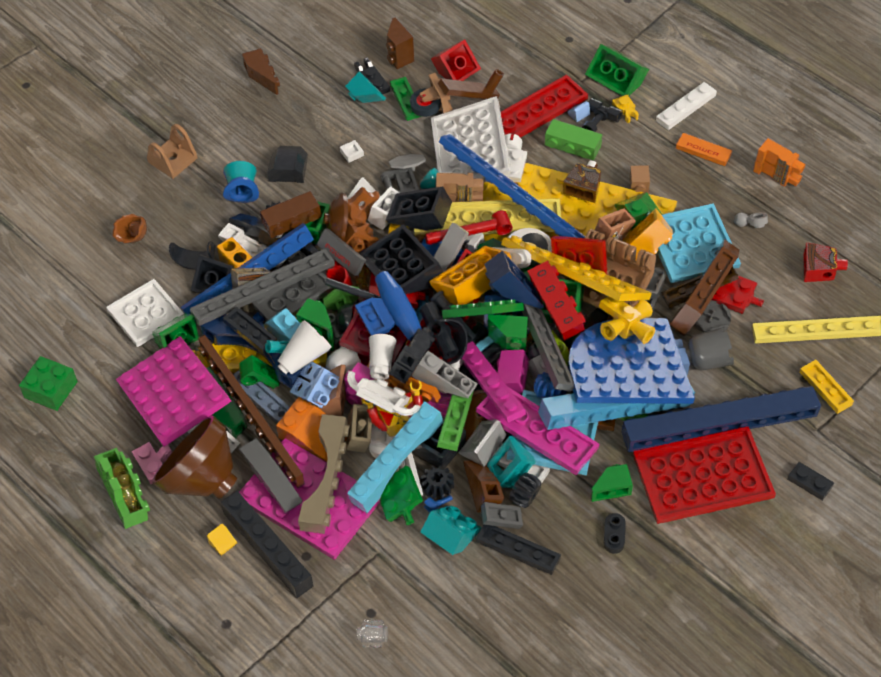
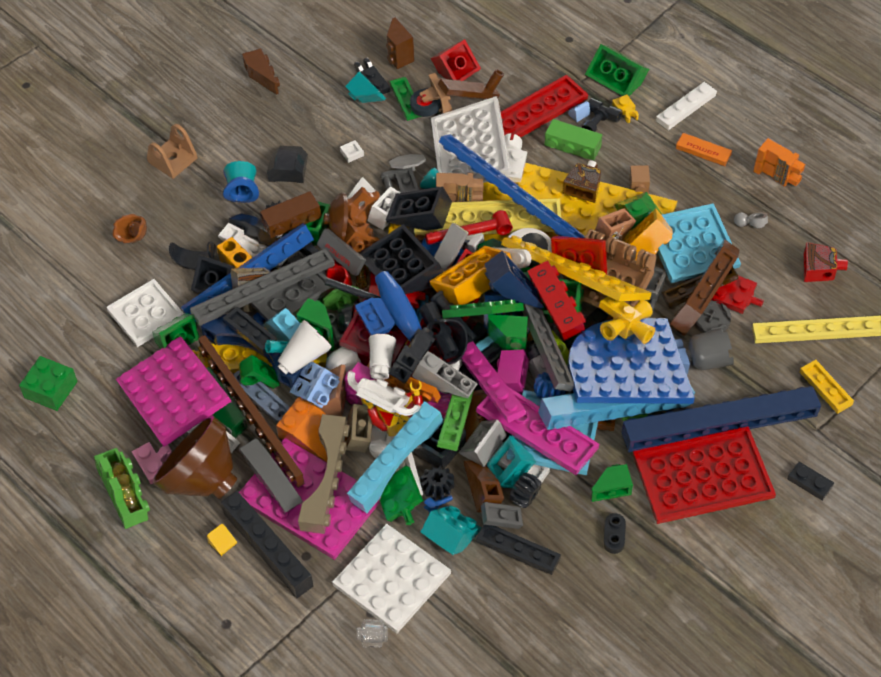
none -> white plate [332,524,451,634]

